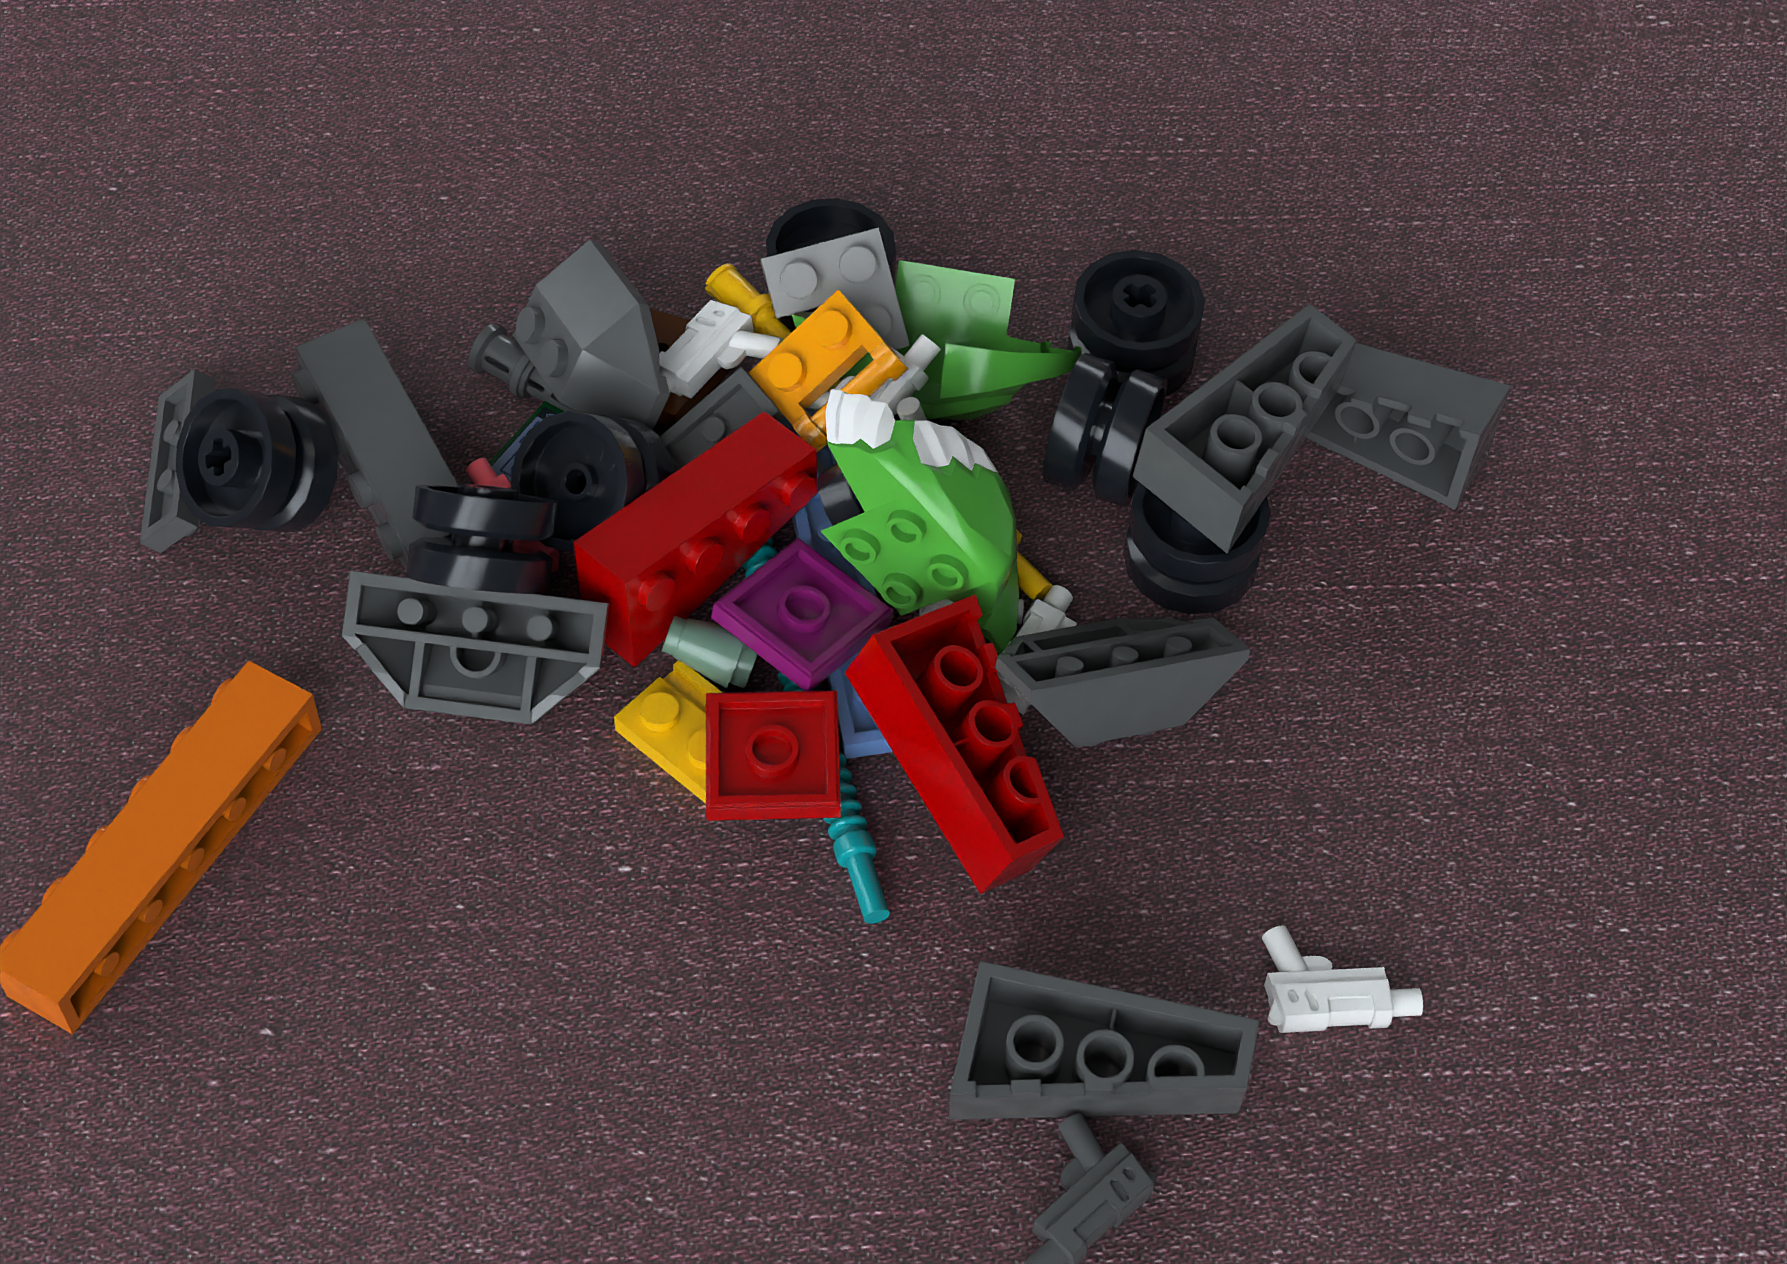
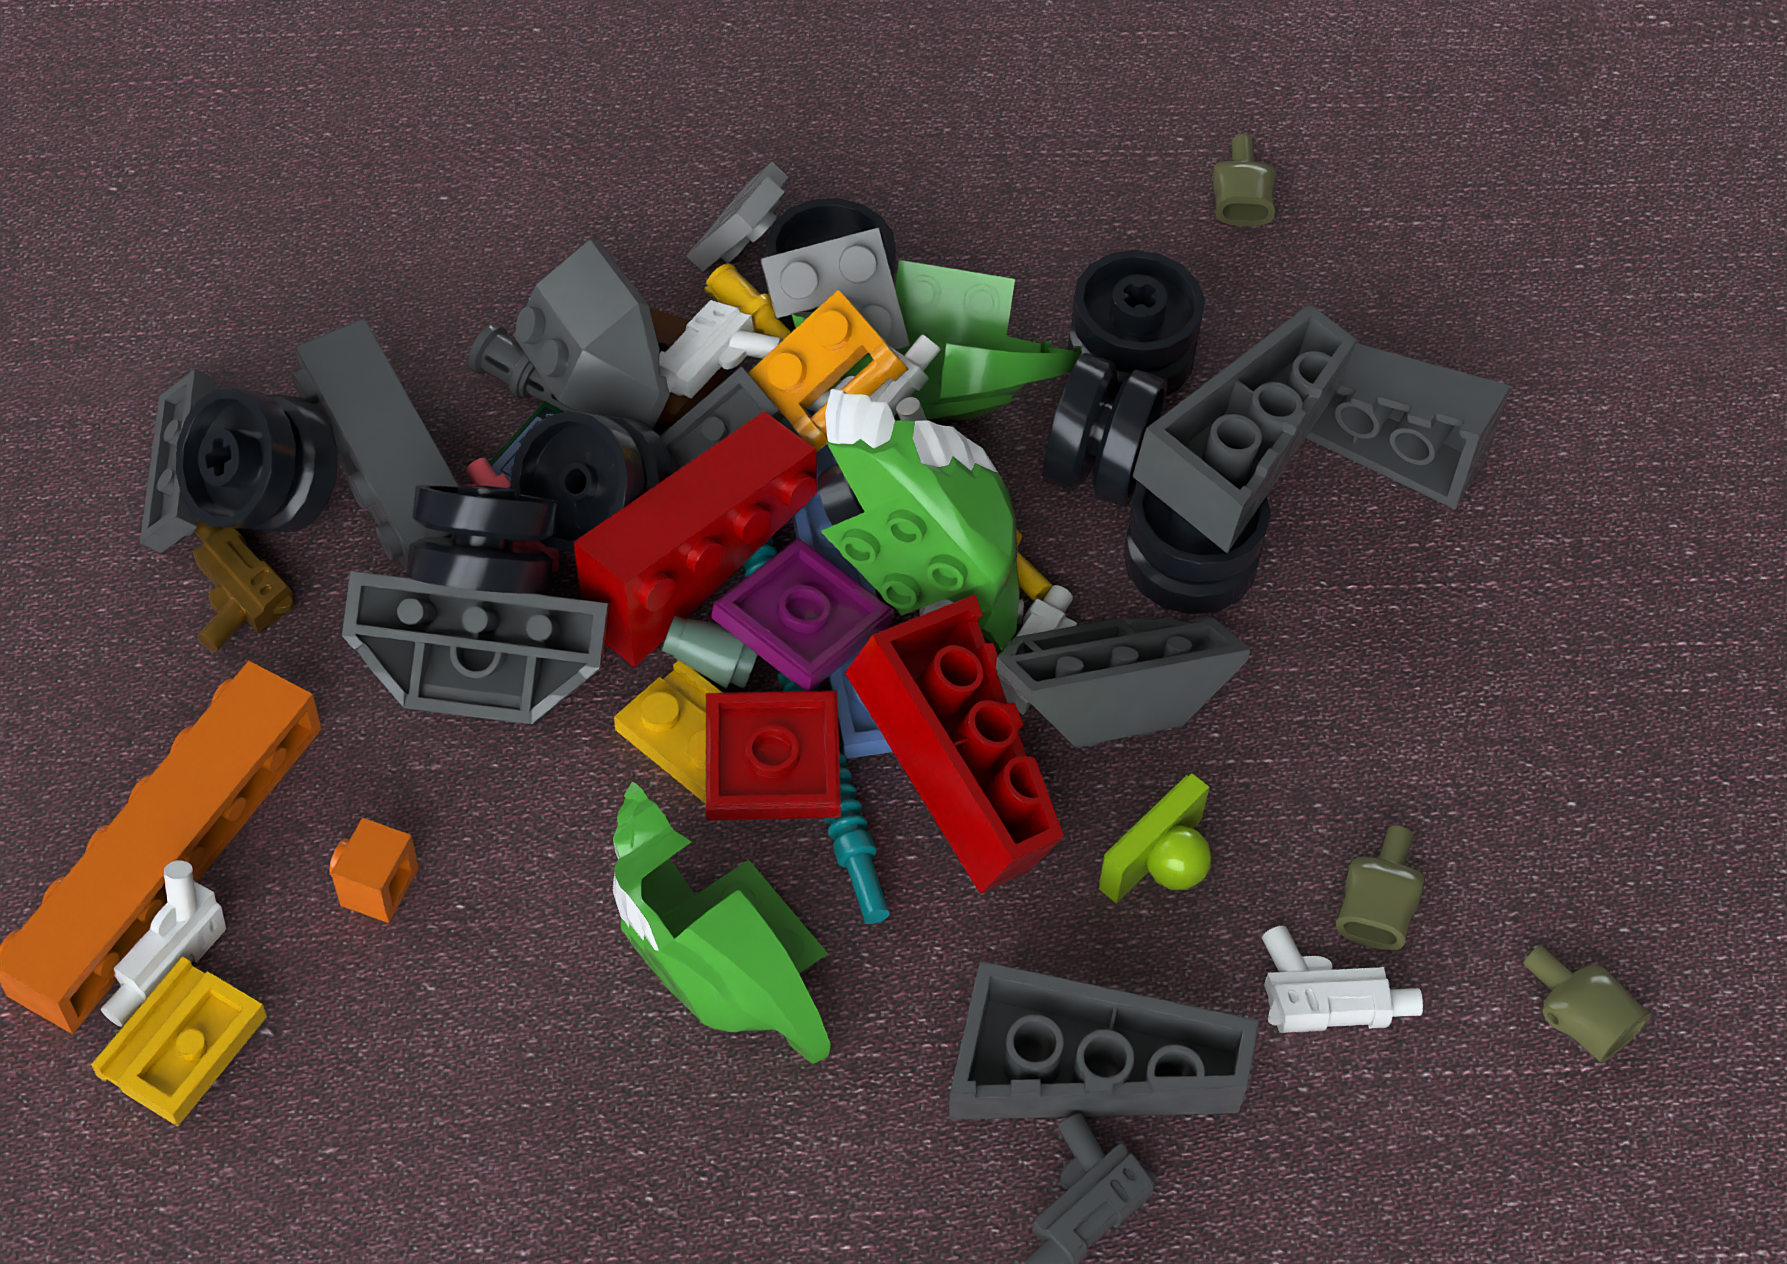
none -> yellow plate [91,956,267,1127]
none -> white piece [101,861,226,1027]
none -> pearl gold piece [193,519,294,652]
none -> orange plate [329,817,419,923]
none -> bright green animal [613,782,831,1065]
none -> light grey plate [686,162,788,272]
none -> lime tile [1099,773,1212,904]
none -> olive piece [1212,134,1276,226]
none -> olive piece [1336,825,1425,951]
none -> olive piece [1523,945,1651,1063]

